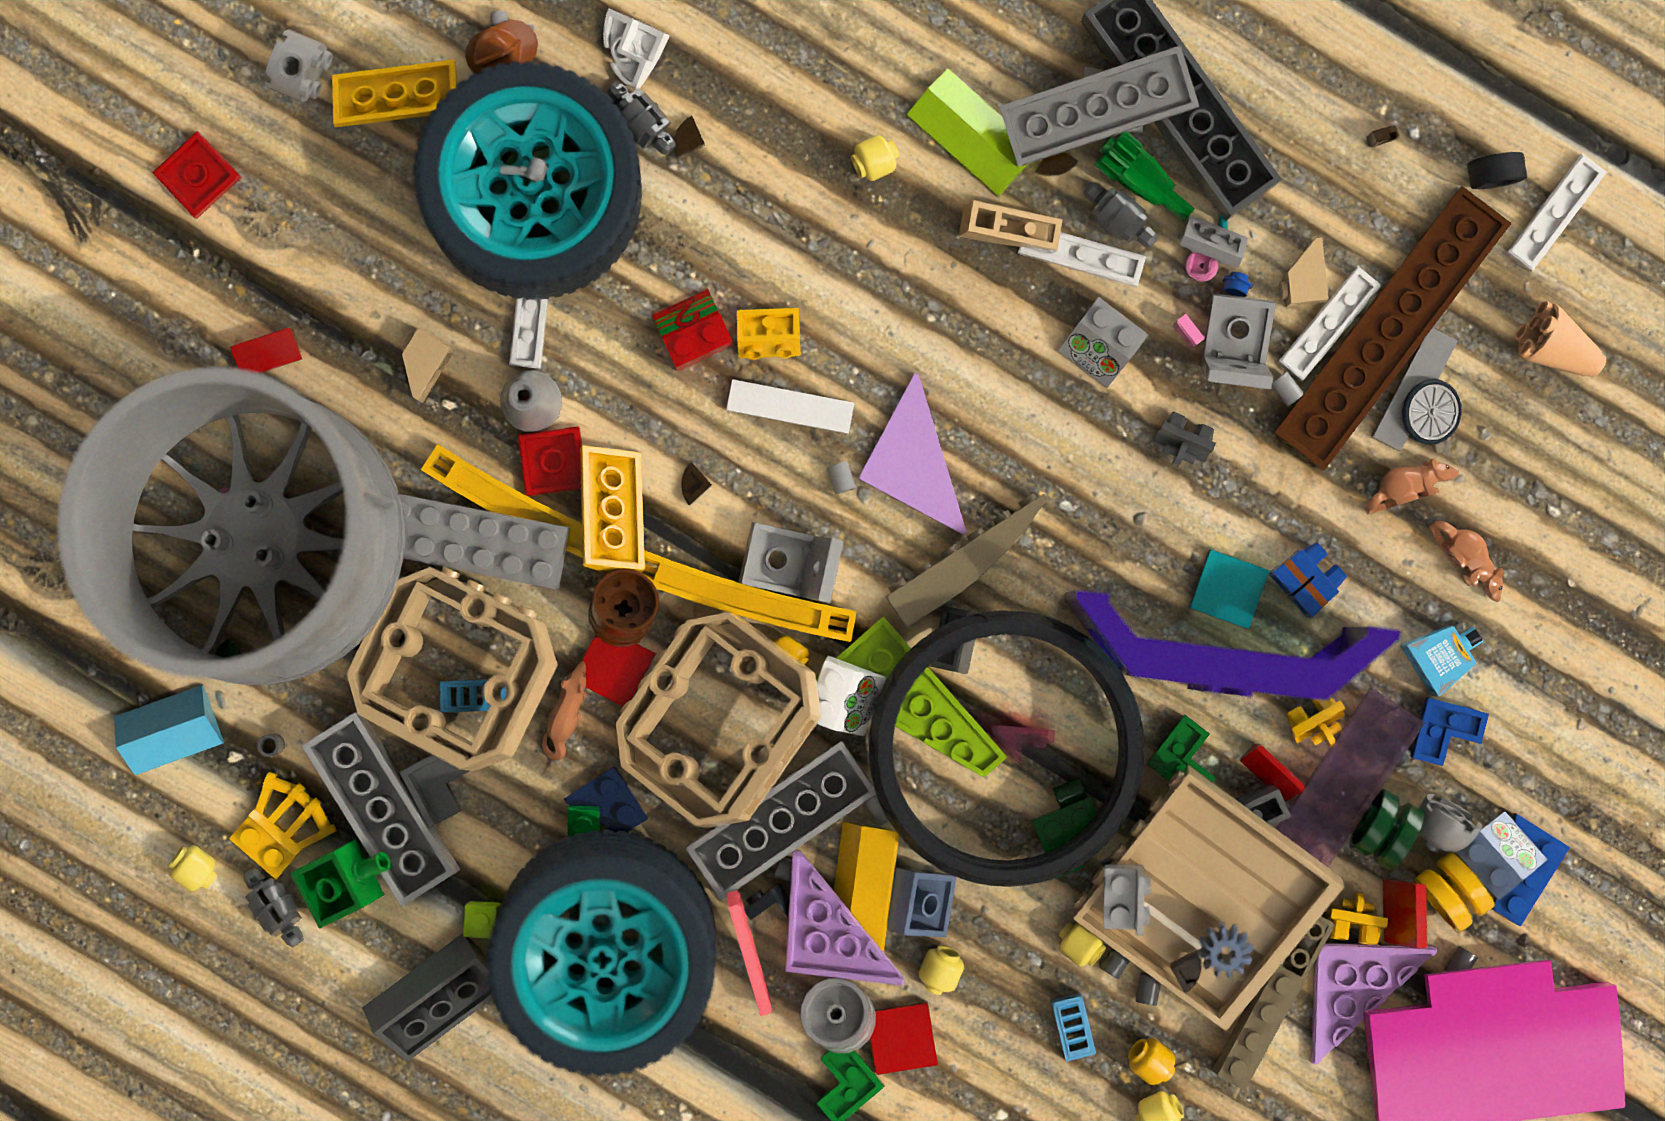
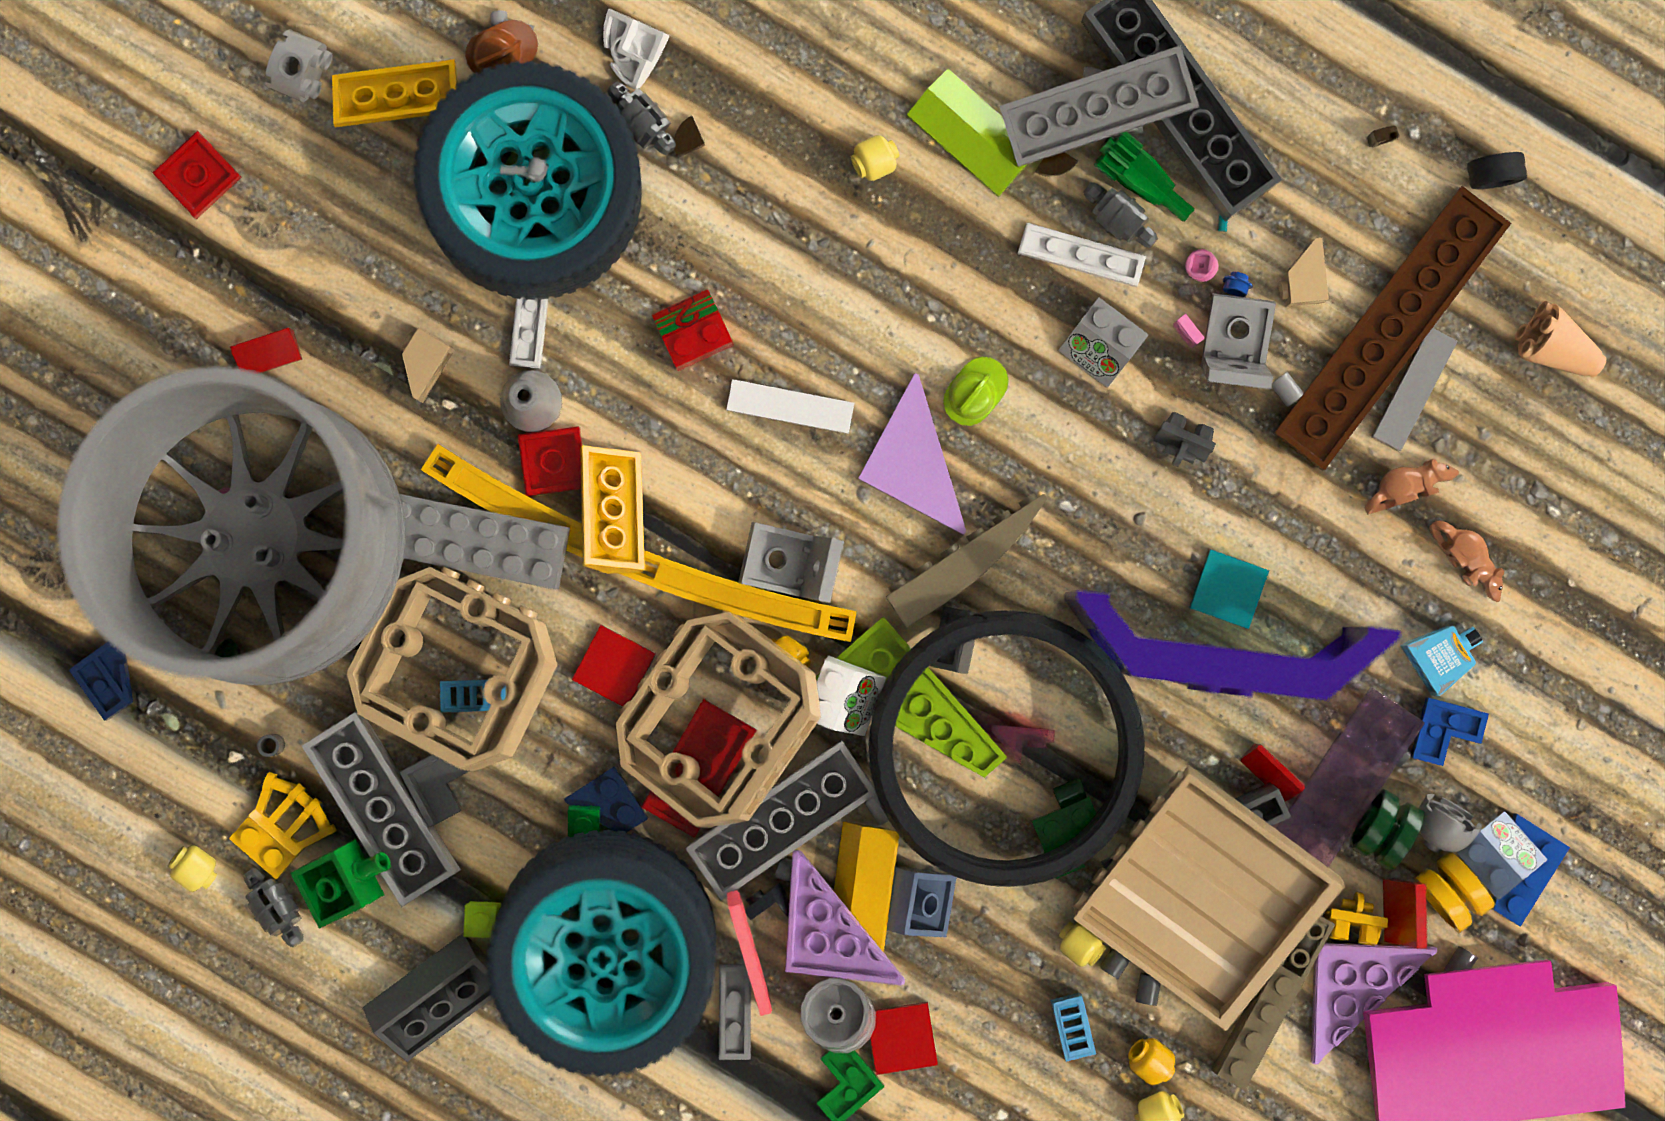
medium azure slope [114,685,224,775] -> none
nougat animal [542,661,587,760] -> none
reddish brown wheel [588,569,659,647] -> none
dark brown tile [681,462,712,506] -> none
yellow bracket [737,308,801,360] -> none
light grey hinge [827,461,856,495] -> none
light yellow head [919,945,964,995] -> none
tan slope [959,200,1063,251] -> none
light grey bracket [1103,864,1150,936] -> none
green plate [1146,714,1215,782] -> none
dark brown tile [1170,949,1202,994] -> none
light grey bracket [1179,215,1248,268] -> none
sand blue gear [1198,922,1253,979] -> none
blue hips [1268,542,1347,618] -> none
white tile [1278,266,1382,382] -> none
yellow hips [1287,697,1345,747] -> none
light grey wheel [1402,379,1462,445] -> none
white tile [1505,154,1607,272] -> none
none -> dark blue wing [69,641,133,721]
none -> red tile [641,699,757,838]
none -> light grey tile [719,964,751,1060]
none -> lime piece [943,357,1008,426]

